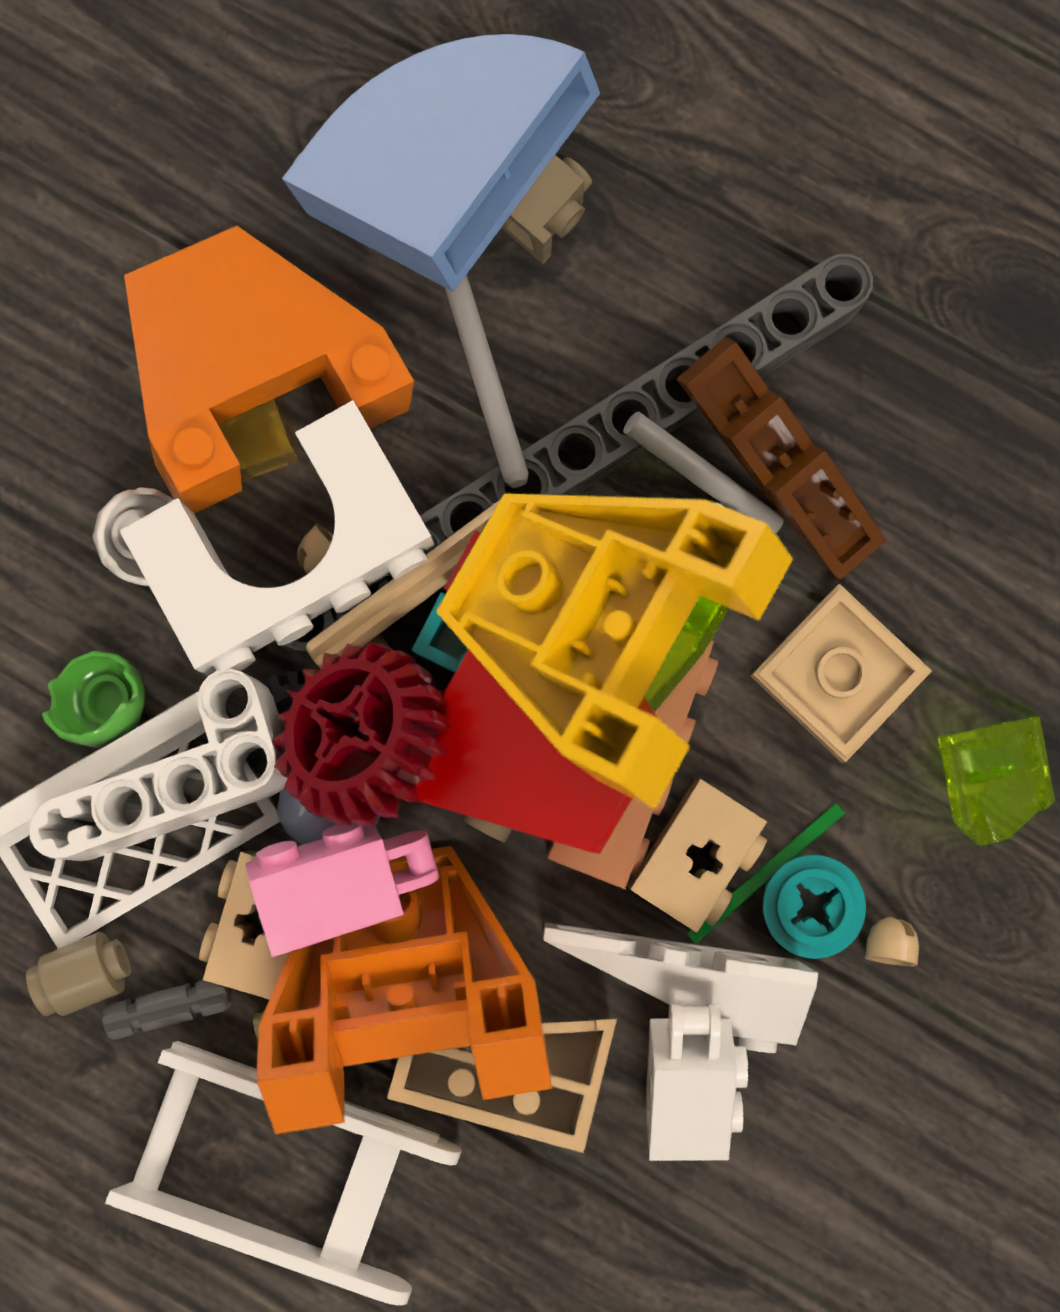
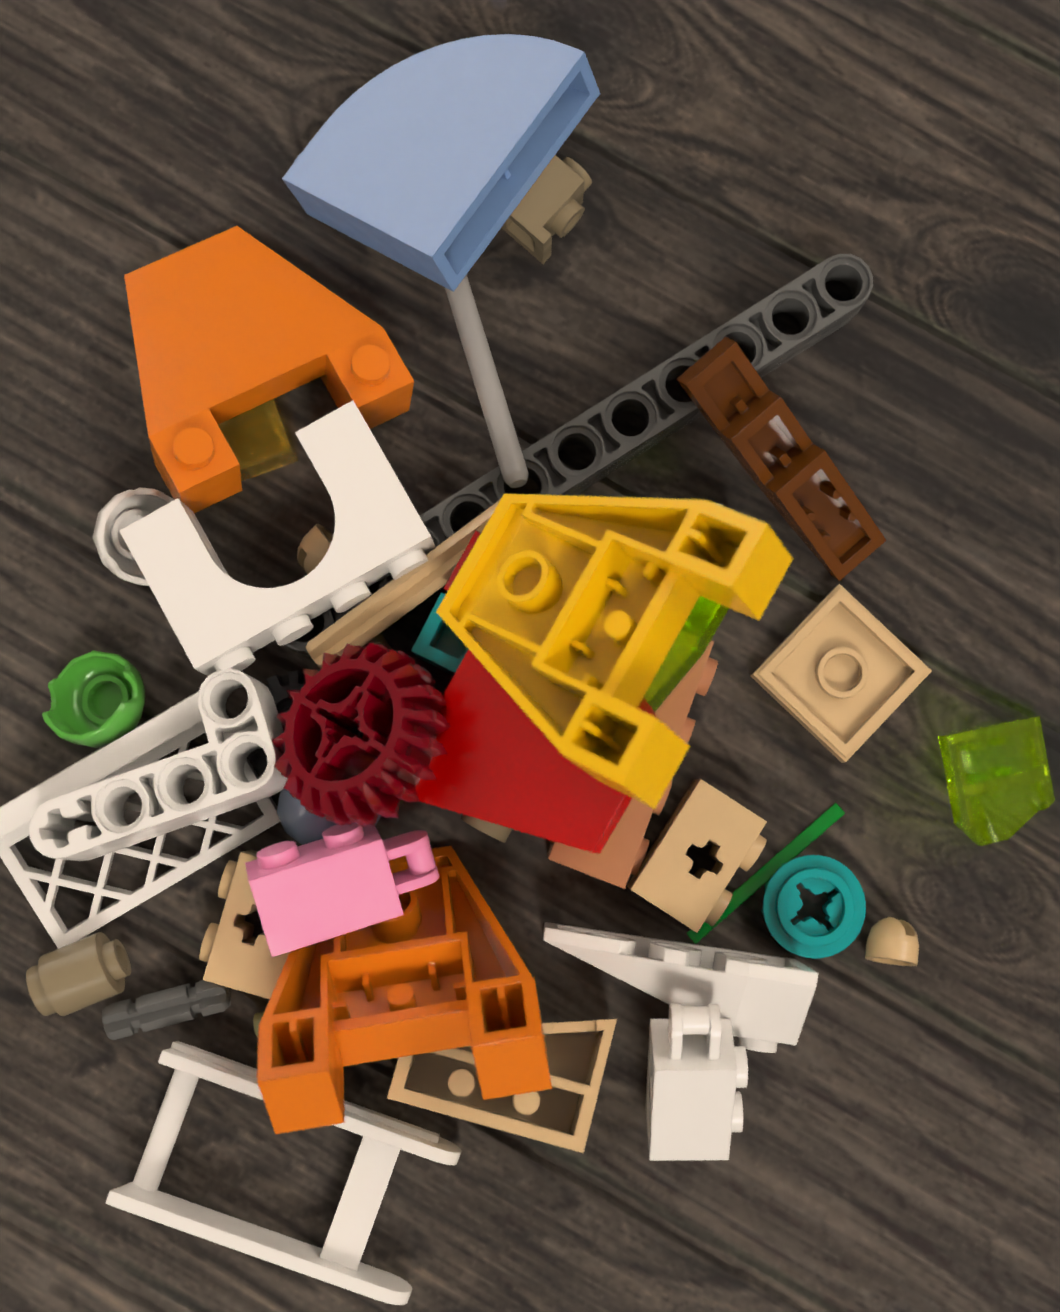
light grey bar [623,412,784,534] -> none

